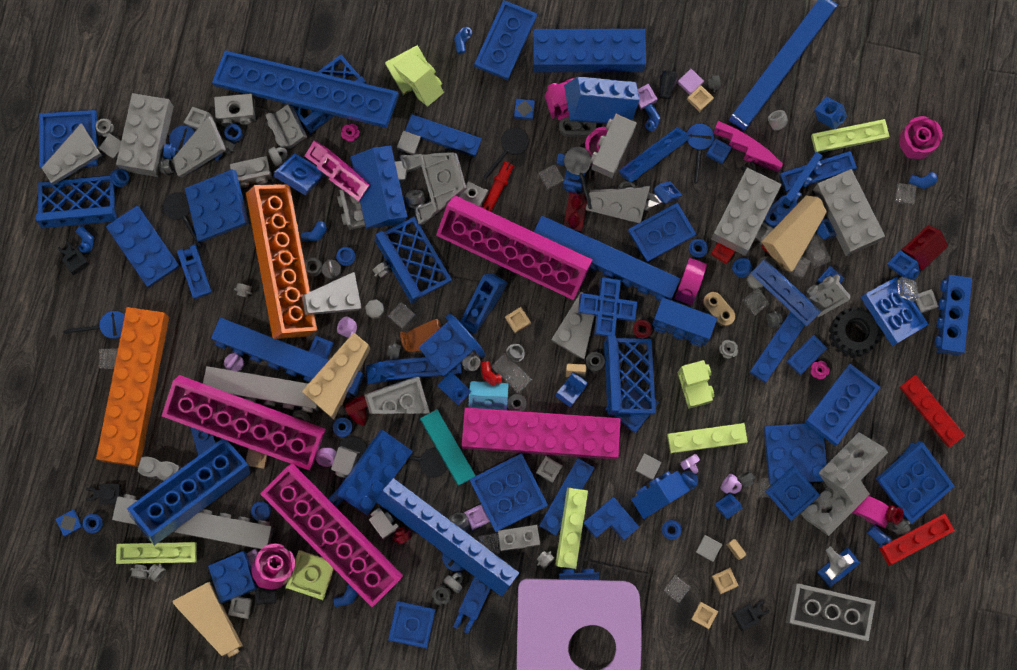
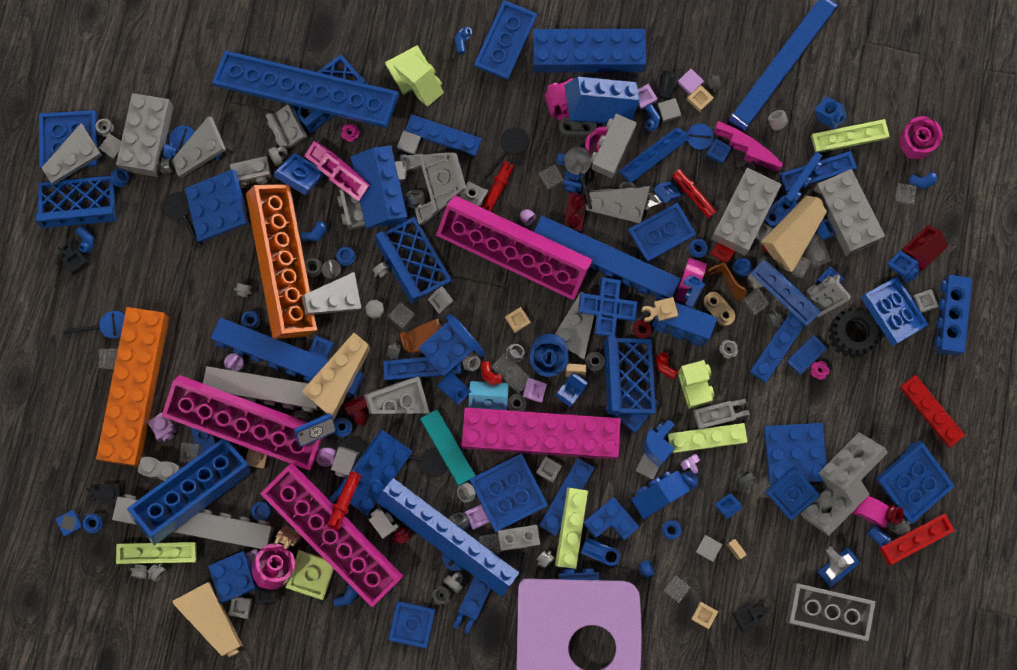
blue plate [106,205,180,288] -> none
blue plate [177,244,212,300] -> none
light grey bracket [184,107,218,129] -> none
light grey brick [214,94,256,126] -> none
blue bush [224,124,243,143] -> none
lavender tile [337,316,357,338] -> none
blue plate [366,362,395,385] -> none
blue slope [460,273,508,334] -> none
tile [514,99,535,120] -> none
tan tile [712,568,739,594] -> none
lavender tile [720,474,742,494] -> none
blue plate [805,364,881,446] -> none
clear tile [897,277,919,301] -> none
none -> lavender bracket [147,412,177,442]
none -> clear tile [180,442,201,463]
none -> blue plate [241,311,261,330]
none -> tan plate [275,525,301,549]
none -> slope [294,413,336,447]
none -> red pin [327,471,362,530]
none -> light grey plate [428,286,454,314]
none -> light grey tile [457,482,476,503]
none -> lavender hinge [520,209,536,226]
none -> lavender plate [523,378,547,403]
none -> blue brick [530,334,568,377]
none -> blue piece [581,538,620,567]
none -> blue plate [638,560,654,579]
none -> tan plate [641,297,678,322]
none -> blue brick [643,420,675,468]
none -> red arm [656,352,678,380]
none -> light grey tile [657,98,681,122]
none -> red pin [671,169,717,219]
none -> blue bracket [683,276,705,308]
none -> light grey hinge [693,399,750,429]
none -> dark orange piece [704,262,747,301]

